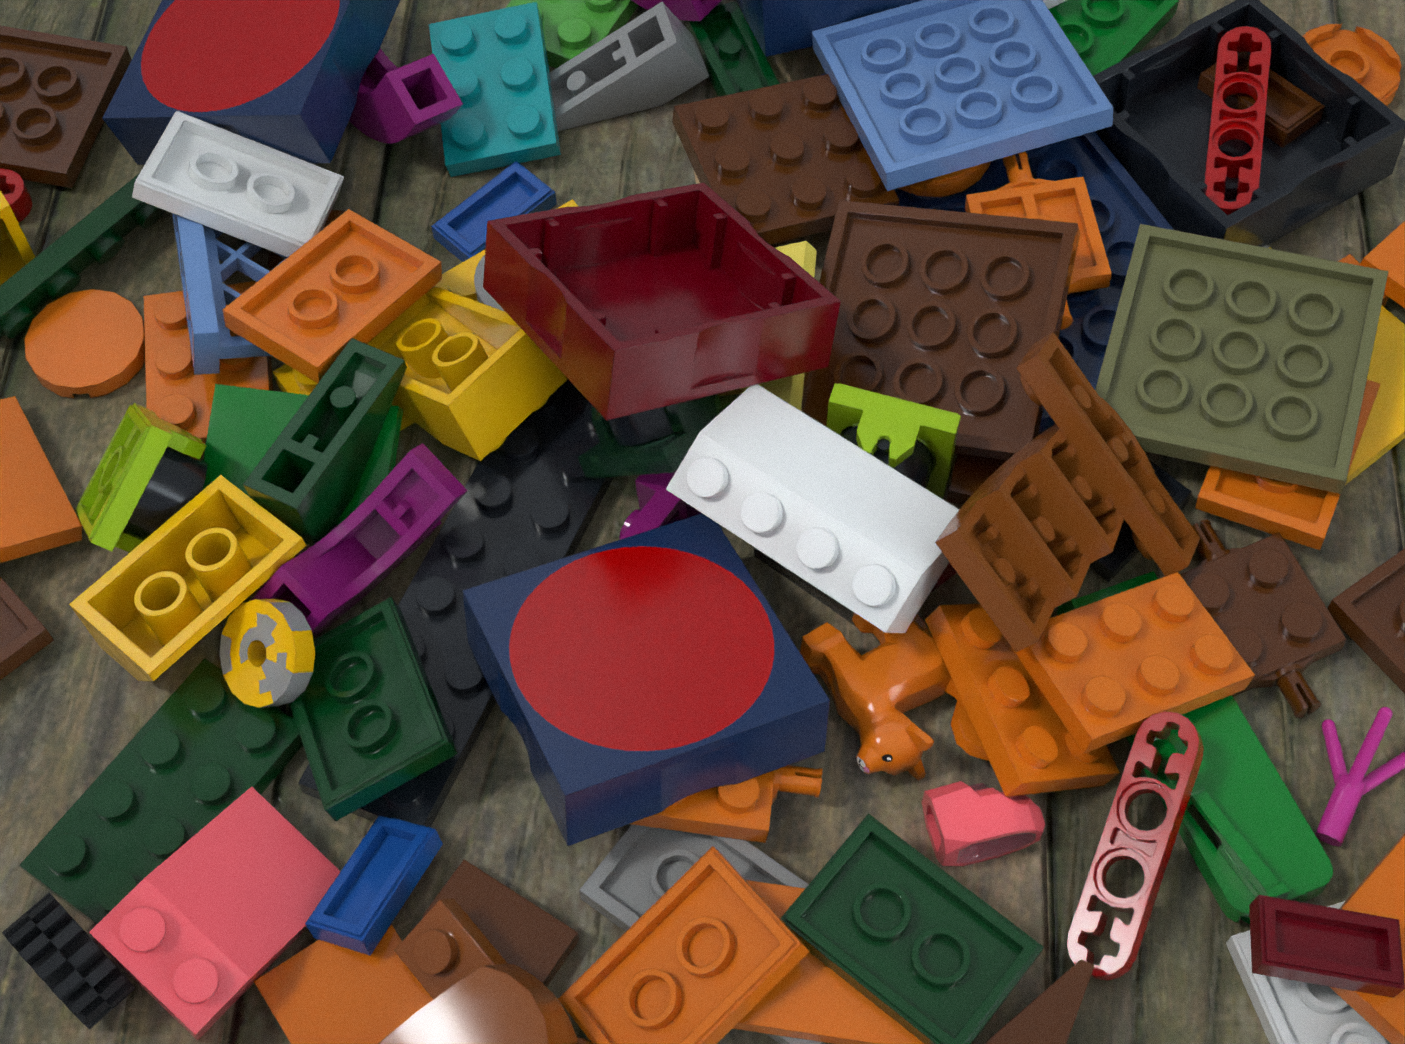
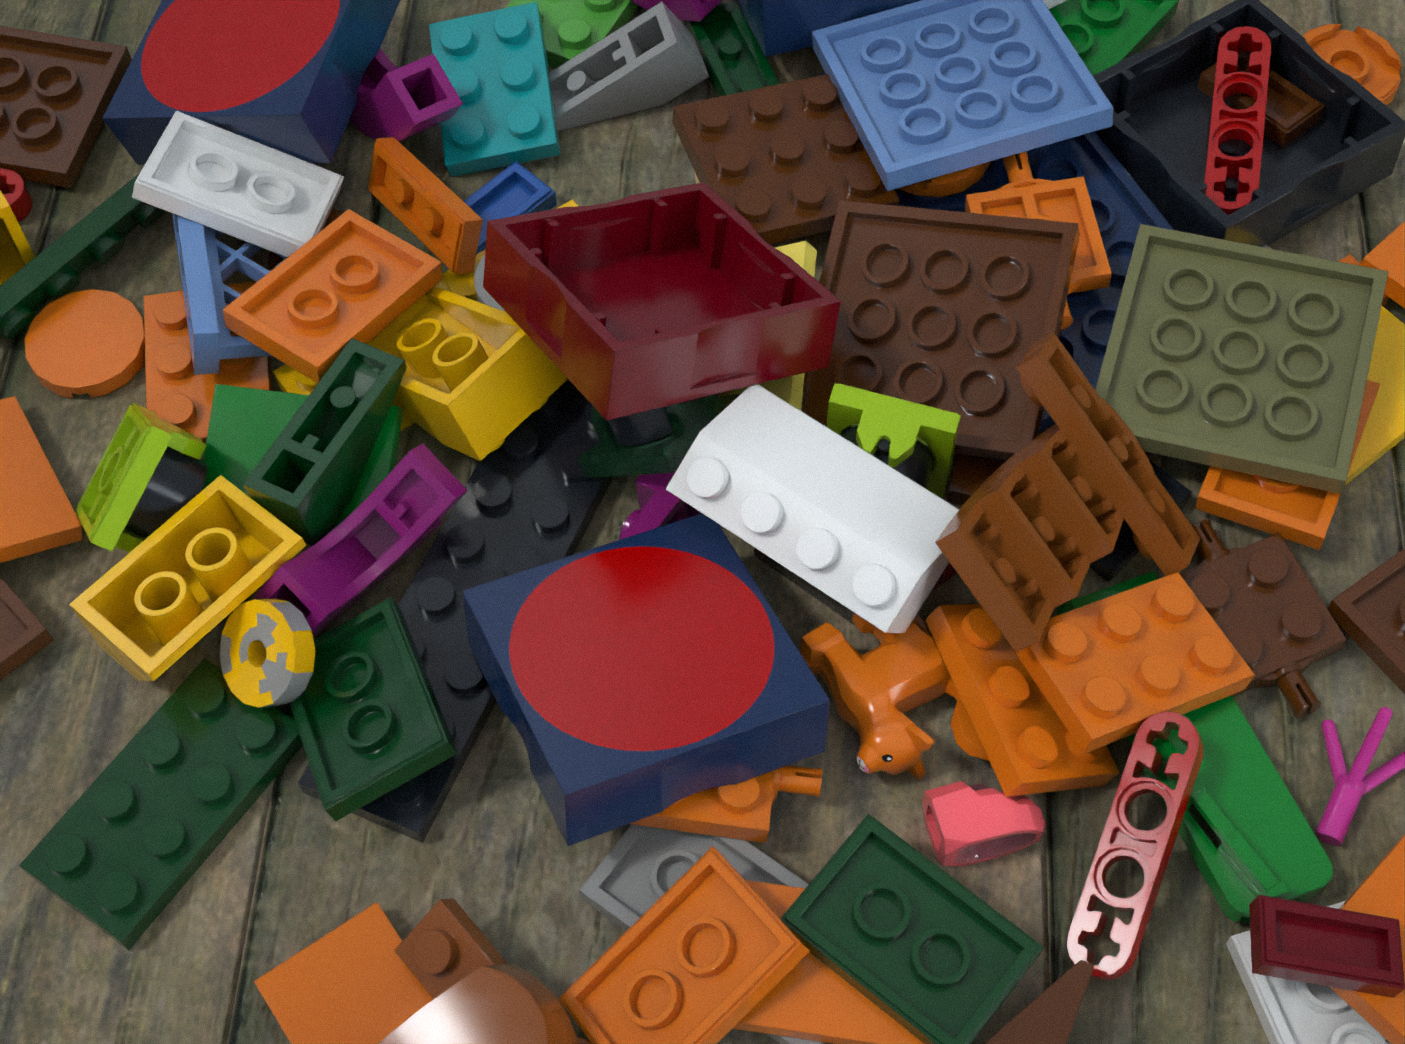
black tyre [2,892,136,1030] -> none
coral slope [89,787,341,1041] -> none
blue tile [305,816,443,956] -> none
reddish brown tile [422,859,580,987] -> none
none -> orange tile [368,137,483,275]

